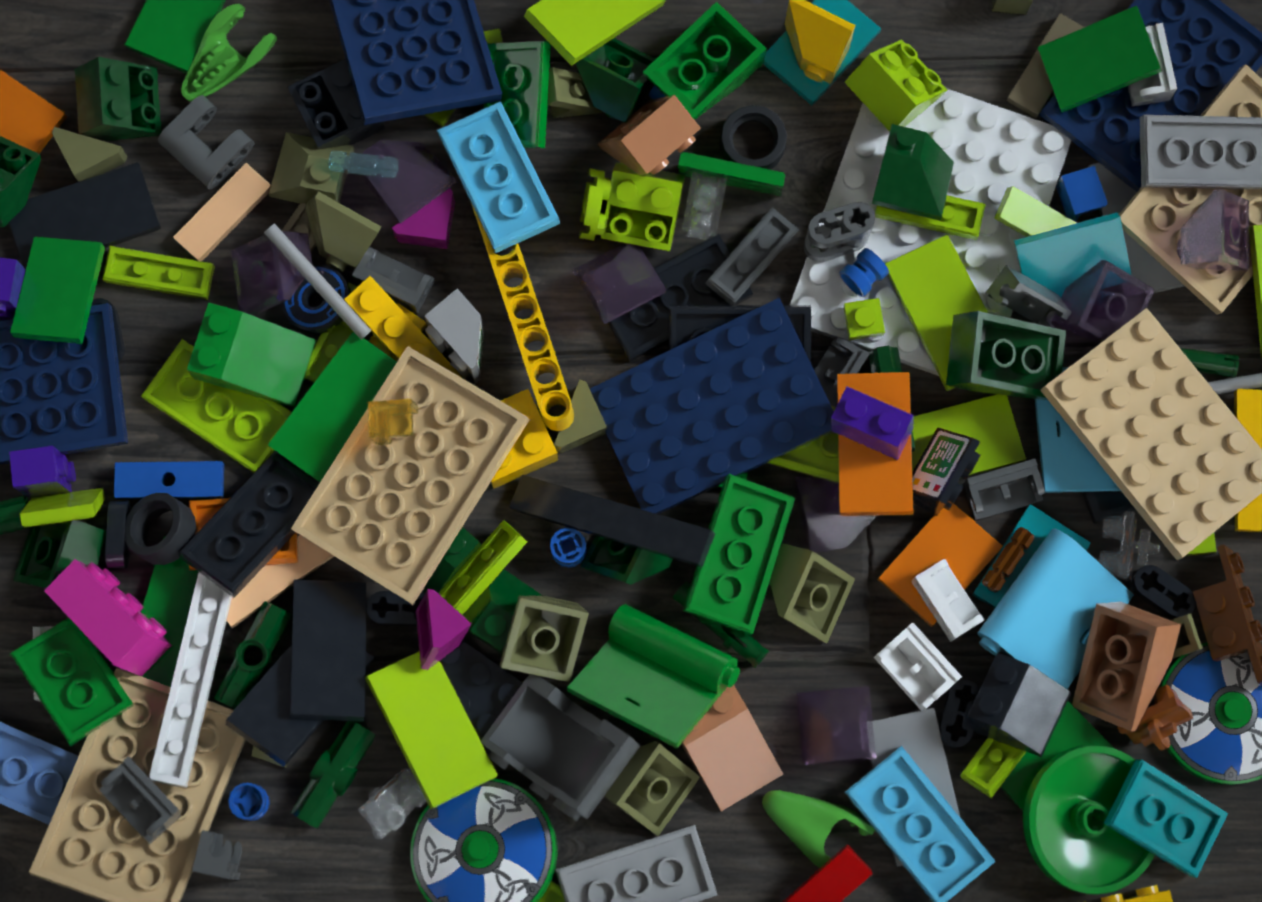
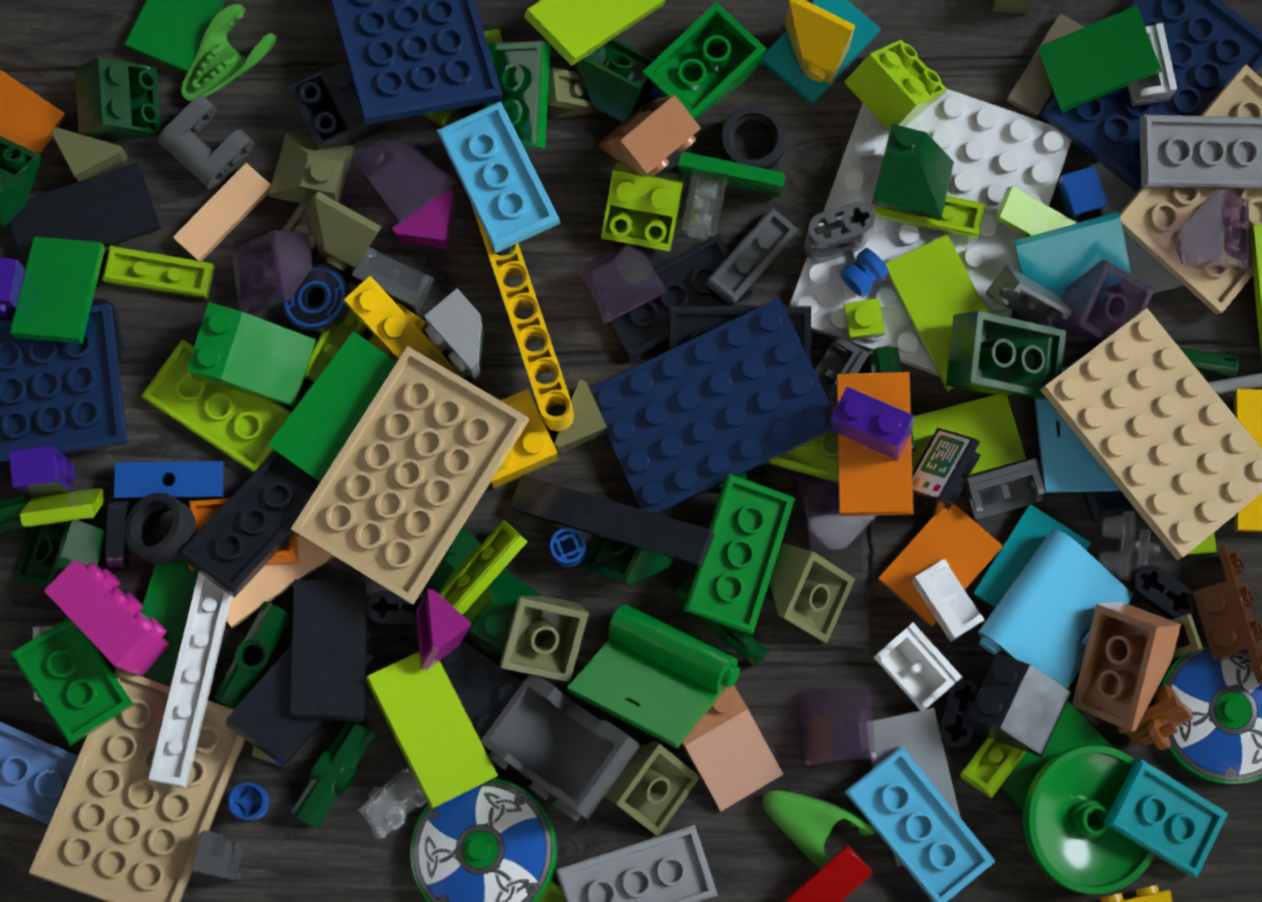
dark grey hinge [100,756,181,845] -> none
light grey bar [264,223,371,340] -> none
clear light blue axle [328,150,399,178] -> none
clear yellow panel [368,398,418,445] -> none
lime plate [579,168,612,241] -> none
reddish brown axle [982,527,1035,593] -> none

